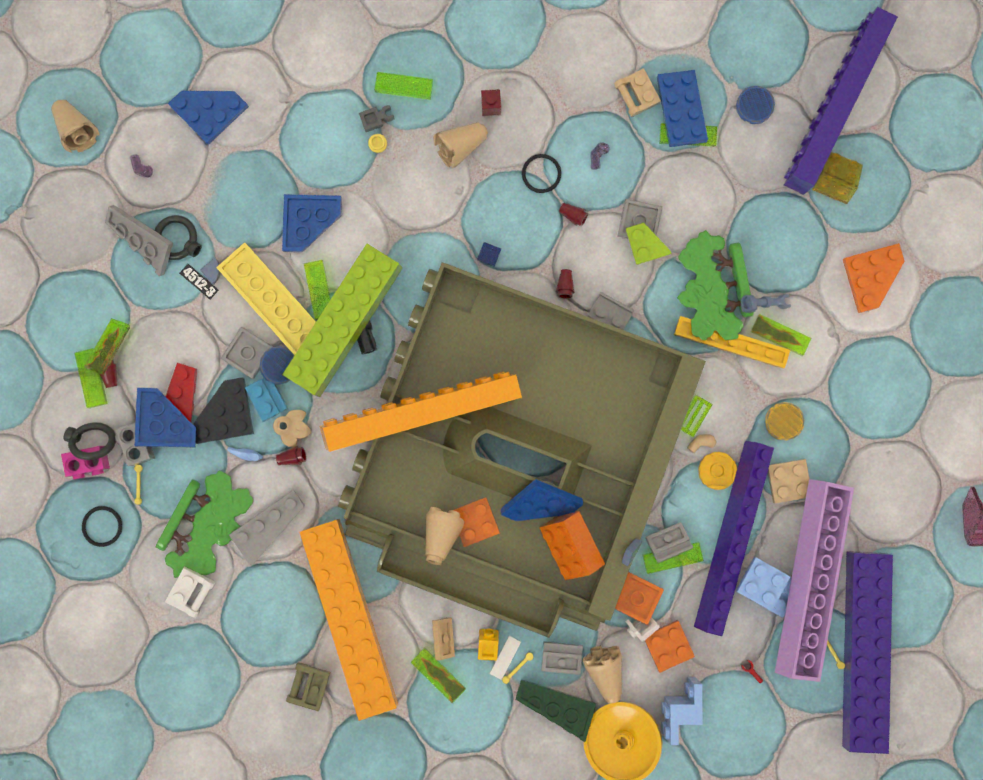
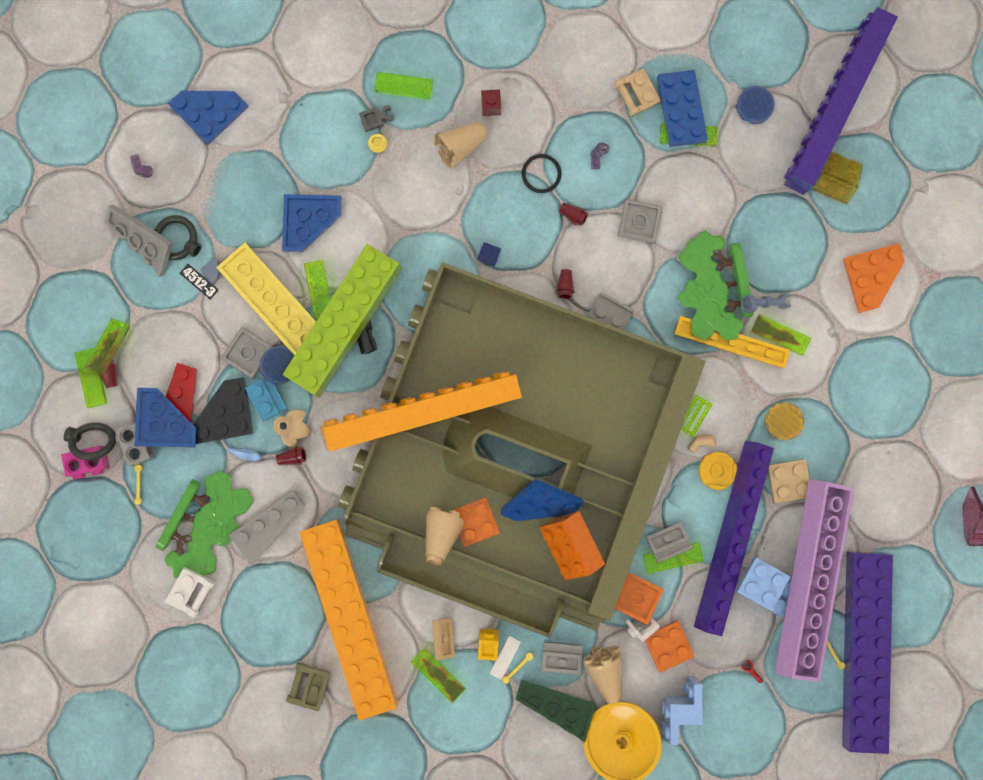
tan cone [51,100,99,153] -> none
black tyre [82,506,122,547] -> none
sand blue tile [622,539,642,566] -> none
lime wing [625,222,672,265] -> none

